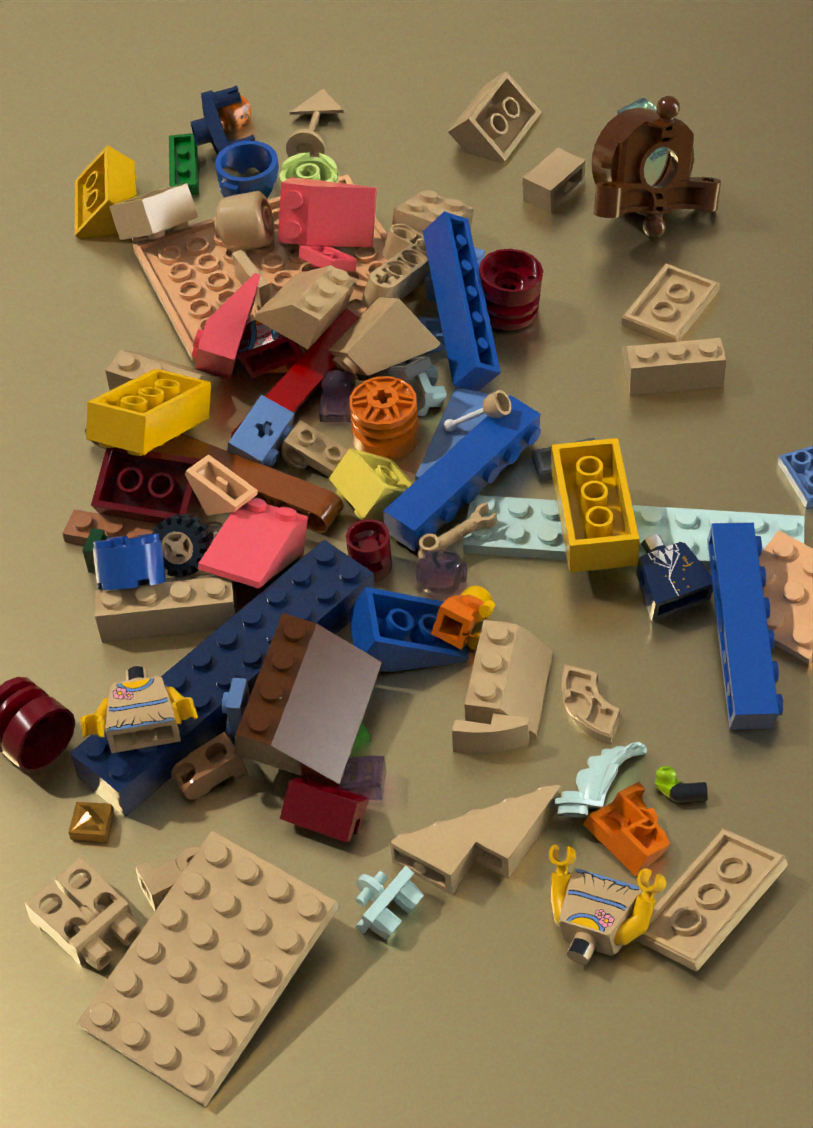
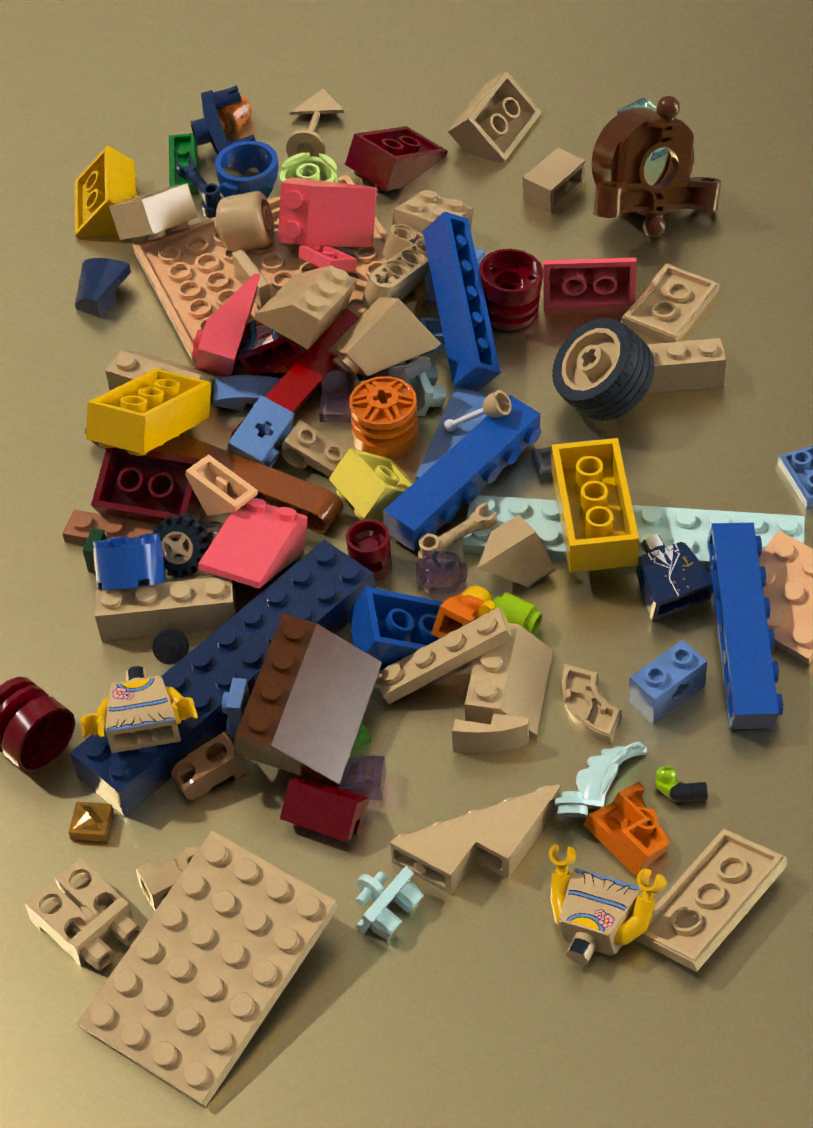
none -> dark blue slope [75,258,131,318]
none -> black wheel [152,629,189,665]
none -> dark blue brick [176,157,223,219]
none -> medium blue slope [212,375,280,411]
none -> dark red slope [345,126,448,192]
none -> tan plate [378,607,513,704]
none -> tan slope [478,515,556,588]
none -> lime brick [493,592,543,635]
none -> coral slope [543,258,637,310]
none -> black wheel [552,318,655,421]
none -> medium blue brick [628,640,707,725]

